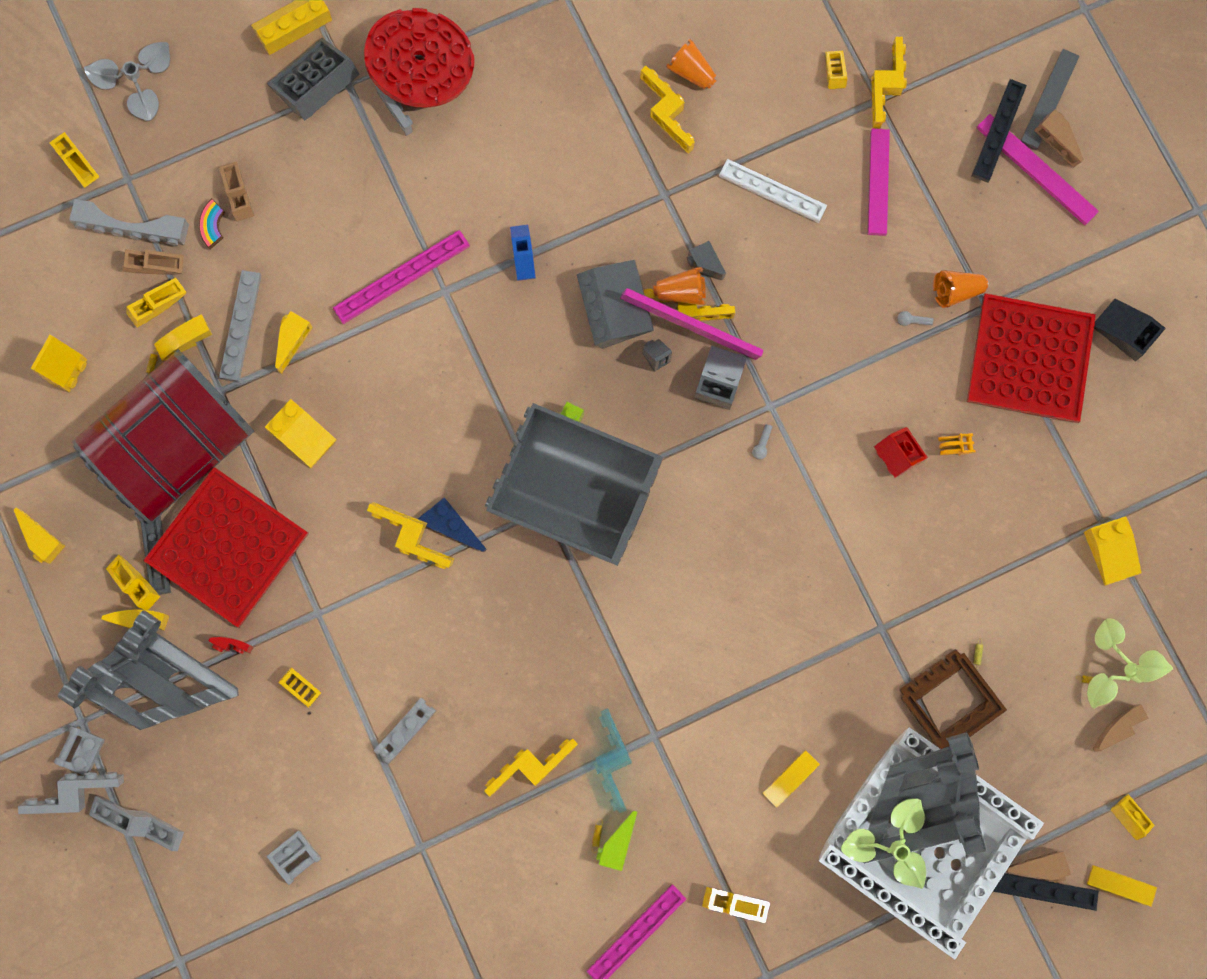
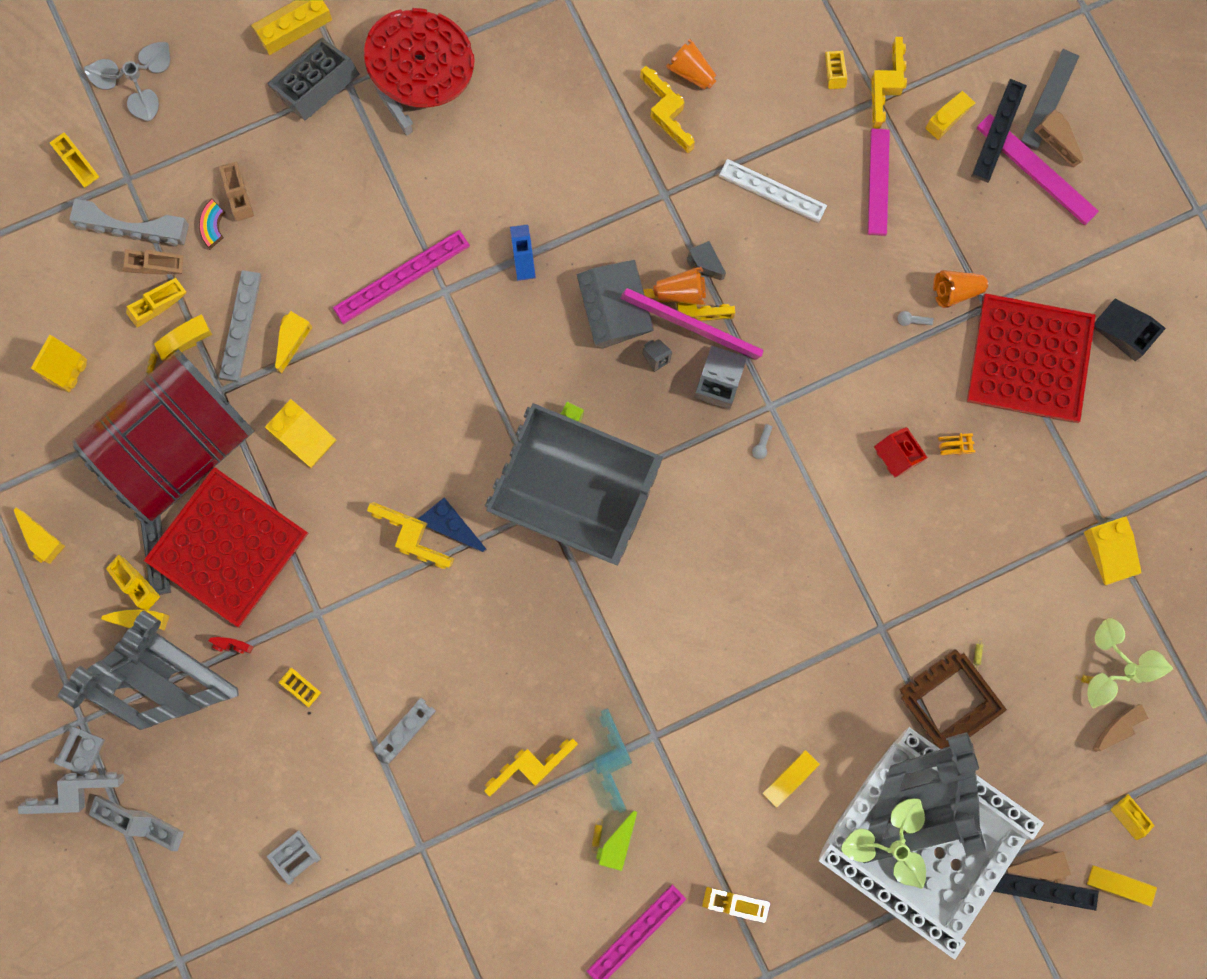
none -> yellow slope [925,91,976,140]

